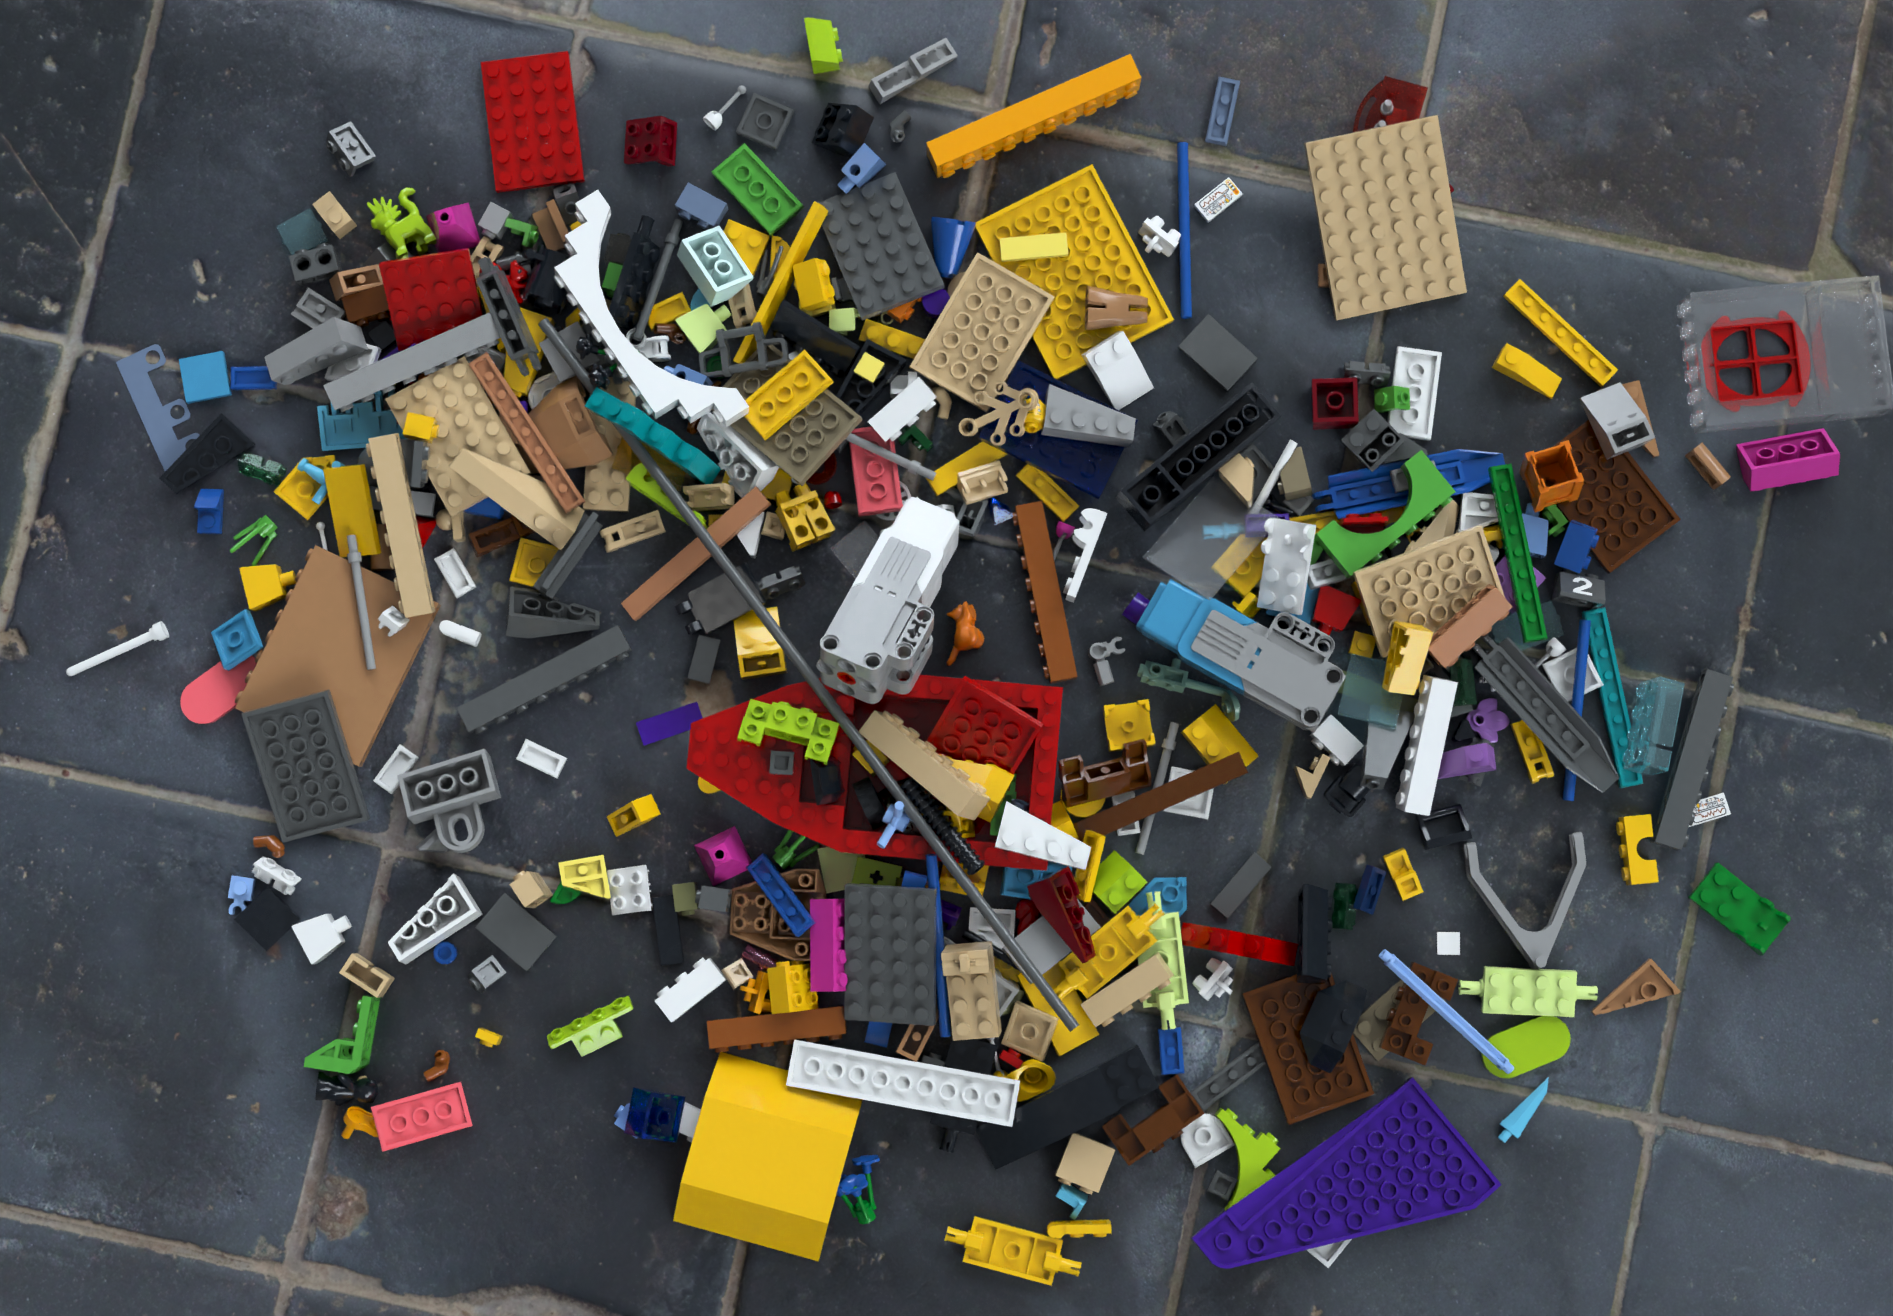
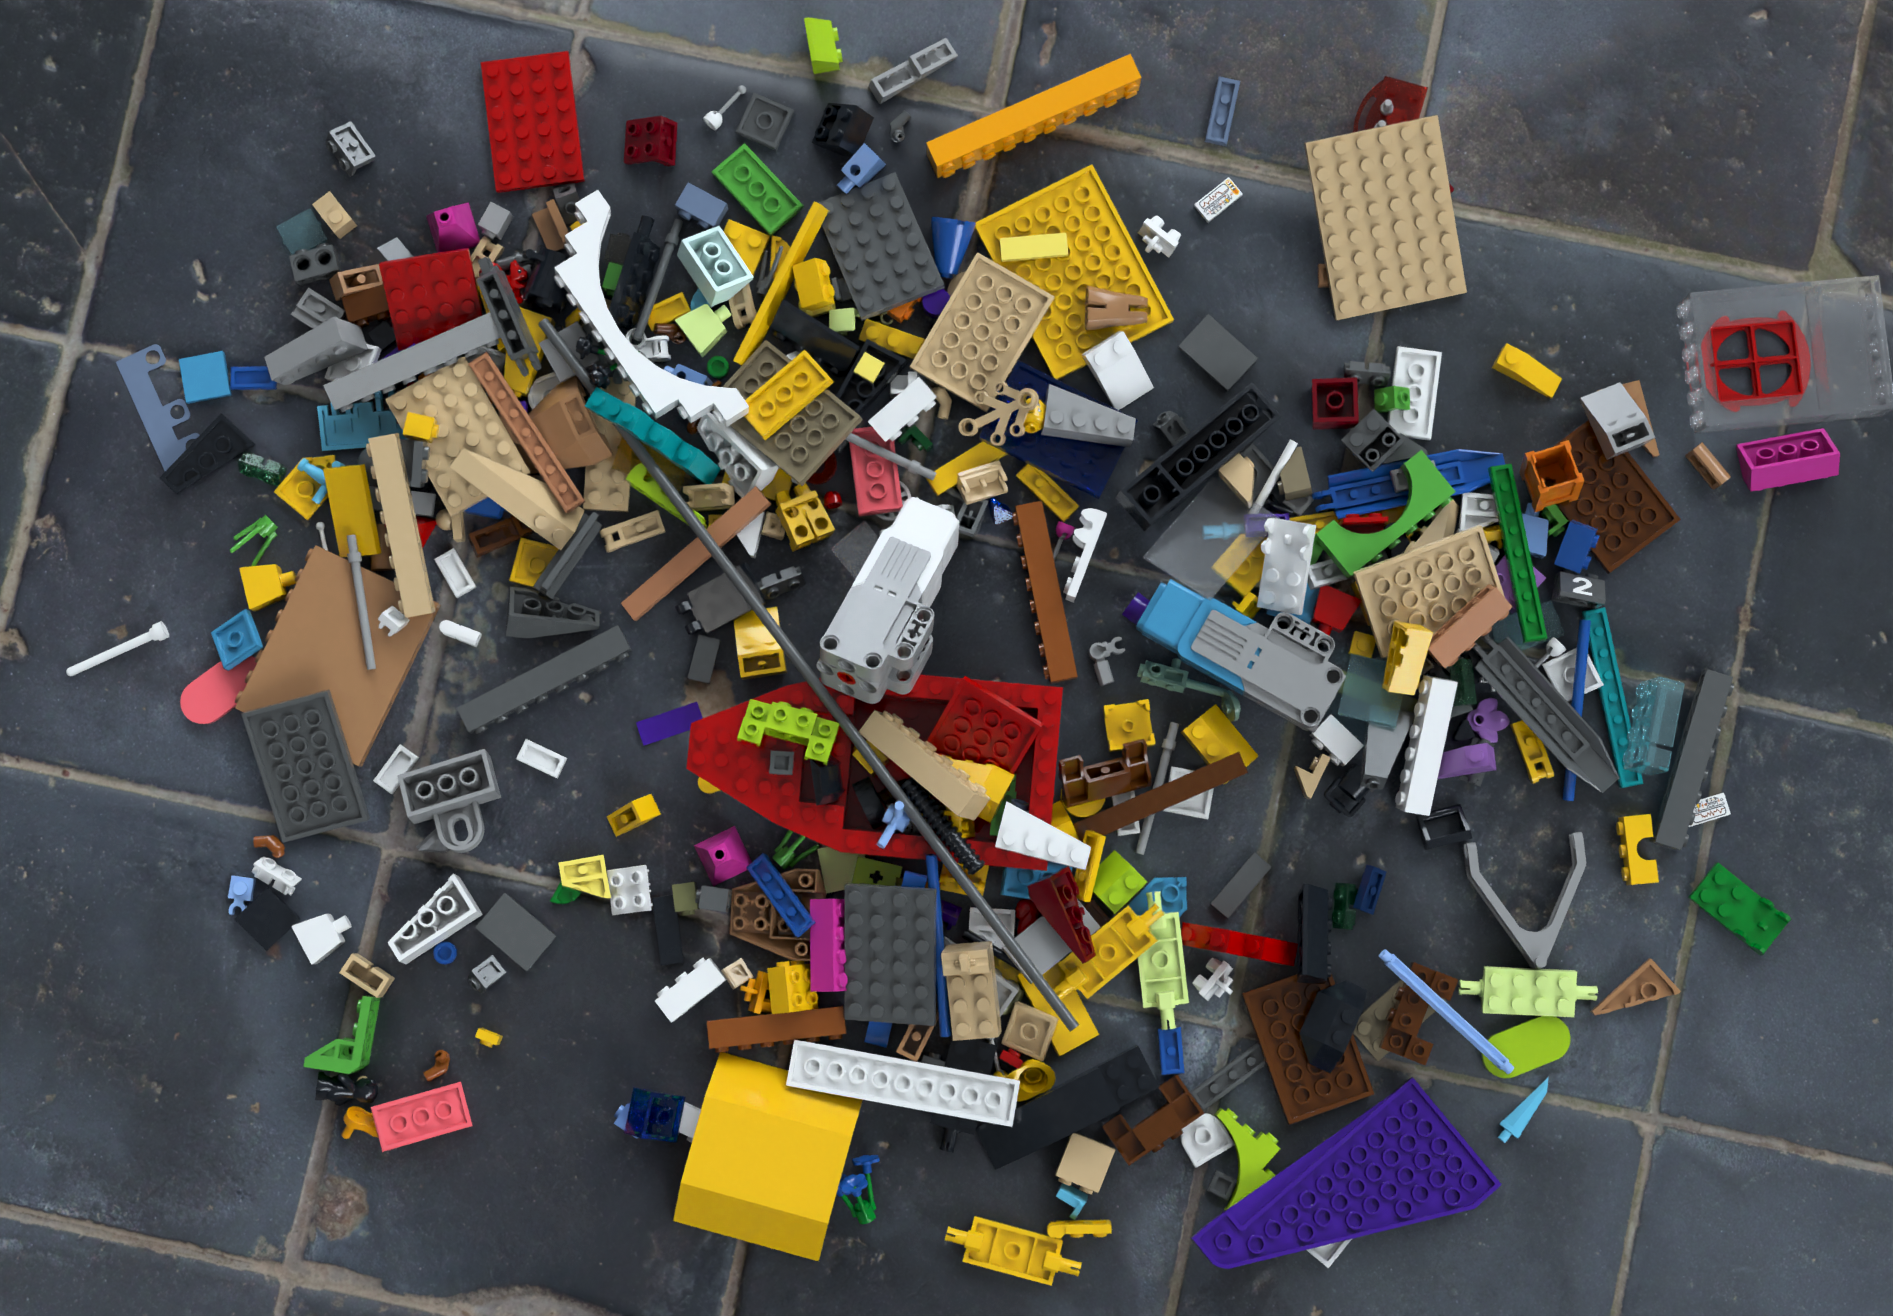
blue slope [194,489,224,534] -> none
lime animal [367,187,436,259] -> none
bright green bracket [505,218,539,248] -> none
tan brick [509,871,553,908] -> none
lime bracket [547,996,633,1057] -> none
dark grey bar [699,322,789,379] -> none
clear pink pin [741,944,779,970] -> none
orange animal [947,601,984,666] -> none
tan brick [1080,952,1174,1027] -> none
blue piece [1177,142,1192,319] -> none
yellow slope [1382,848,1423,901] -> none
white sticker [1437,932,1460,955] -> none
yellow plate [1503,279,1618,387] -> none

